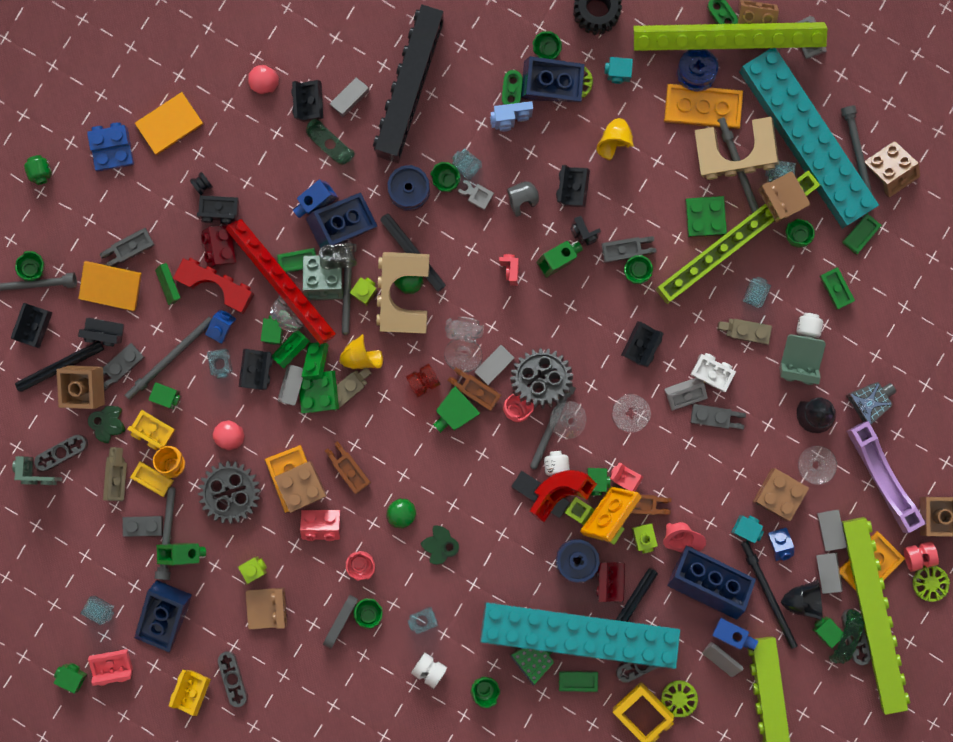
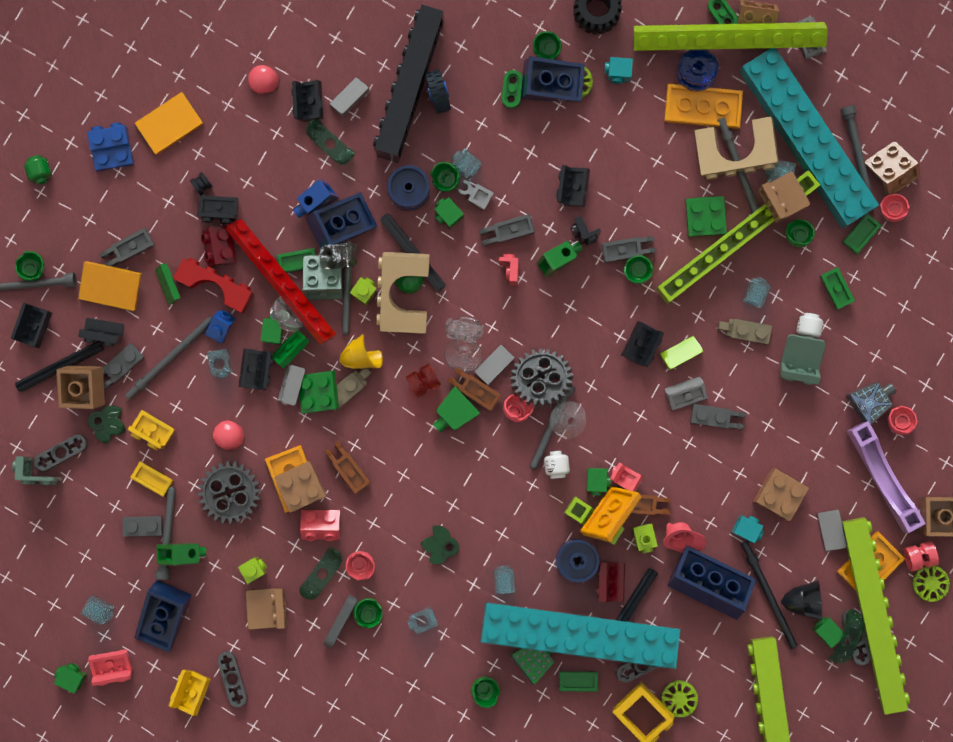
dark tan hinge [103,447,127,501] -> none
green brick [148,382,181,409] -> none
light orange helmet [153,446,185,478] -> none
green plate [301,342,329,380] -> none
green hair [386,498,417,529] -> none
white wheel [411,652,447,689] -> none
light blue plate [490,101,533,131] -> none
dark grey helmet [507,181,539,217] -> none
black tile [511,471,570,518] -> none
red arch [530,470,597,522] -> none
yellow helmet [596,118,634,160] -> none
clear plate [612,394,651,433] -> none
white bracket [690,353,736,392] -> none
light grey slope [702,642,744,677] -> none
blue torso [712,618,758,652] -> none
blue bracket [768,528,794,561] -> none
black helmet [797,397,836,433] -> none
clear dish [798,446,837,484] -> none
light grey tile [816,553,843,594] -> none
none -> clear green piece [299,547,343,600]
none -> black wheel [425,69,451,114]
none -> green brick [434,197,464,229]
none -> dark grey hinge [479,214,535,246]
none -> clear light blue brick [494,565,515,594]
none -> slope [660,336,704,370]
none -> coral hair [880,193,910,223]
none -> coral hair [887,406,918,435]

